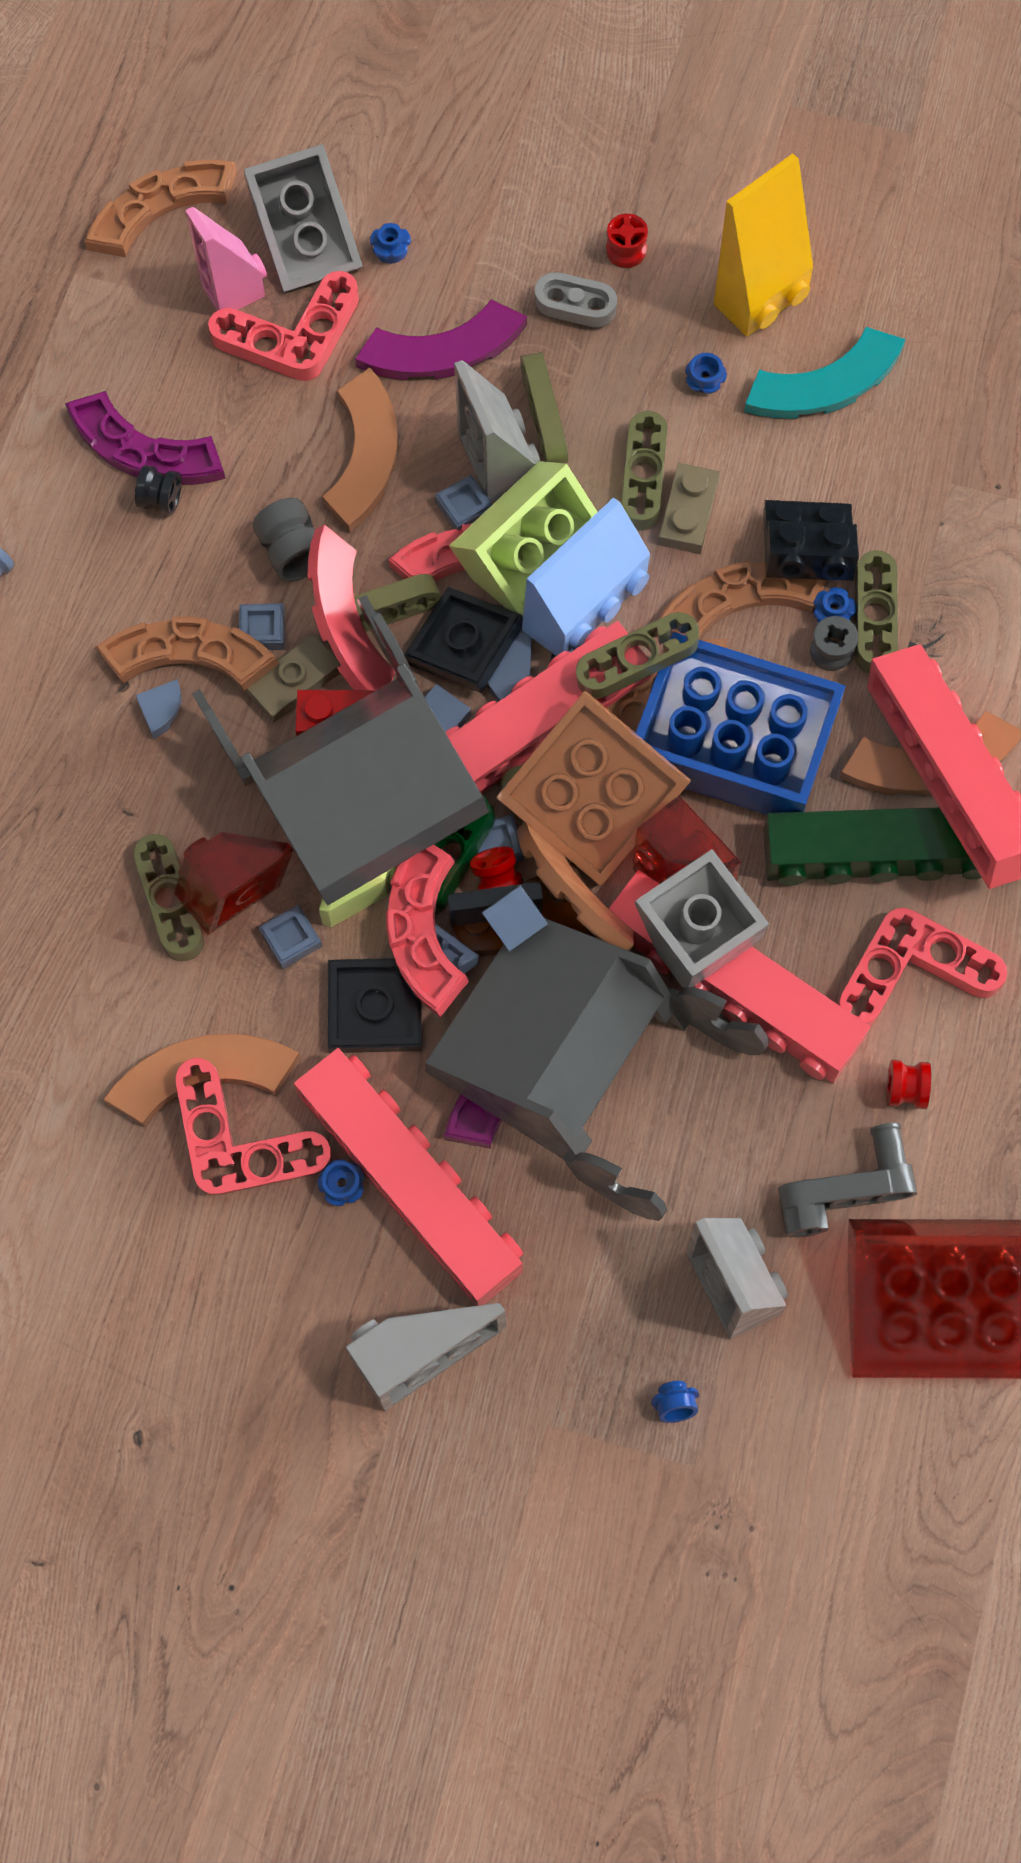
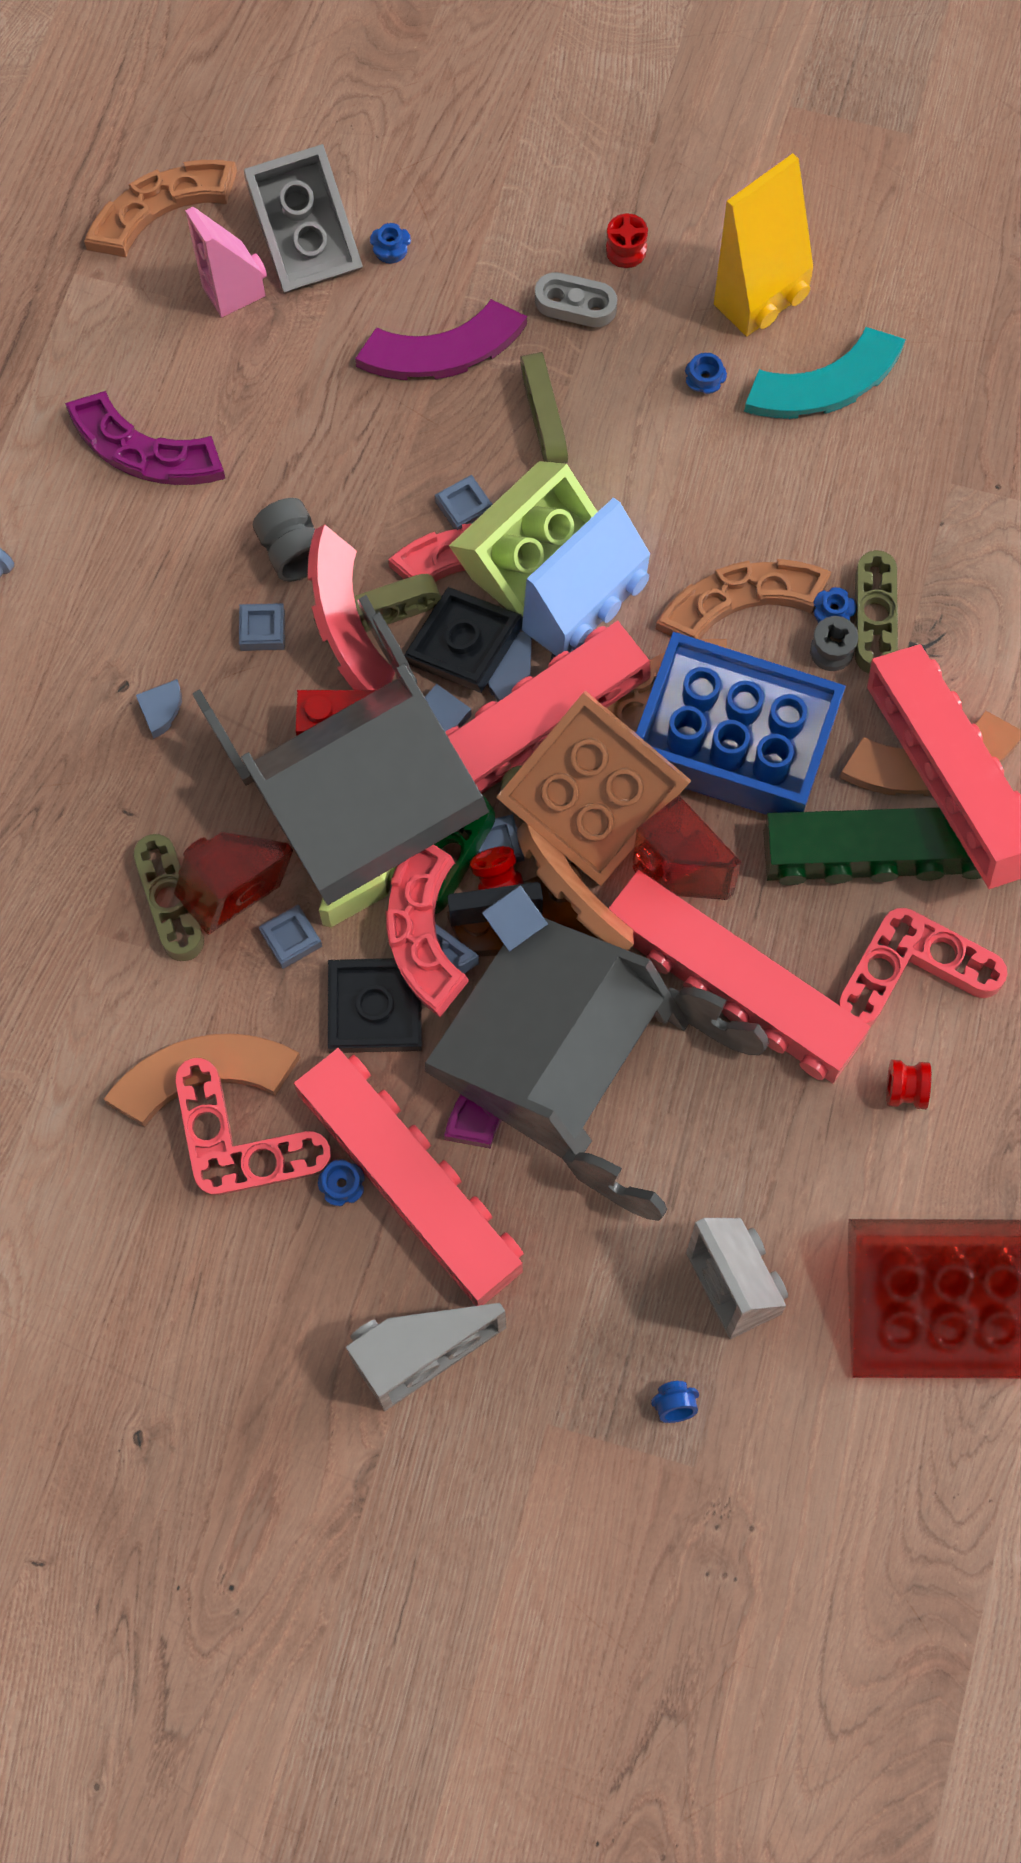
nougat tile [95,617,279,691] -> none
black wheel [135,465,182,515] -> none
coral beam [208,271,359,381] -> none
dark tan plate [246,633,341,723] -> none
nougat tile [322,367,398,533] -> none
light grey slope [454,360,540,503] -> none
olive beam [576,612,699,698] -> none
olive beam [621,411,667,531] -> none
light grey slope [635,849,769,988] -> none
dark tan plate [658,463,720,554] -> none
black plate [763,500,859,581] -> none
dark grey beam [778,1123,917,1238] -> none

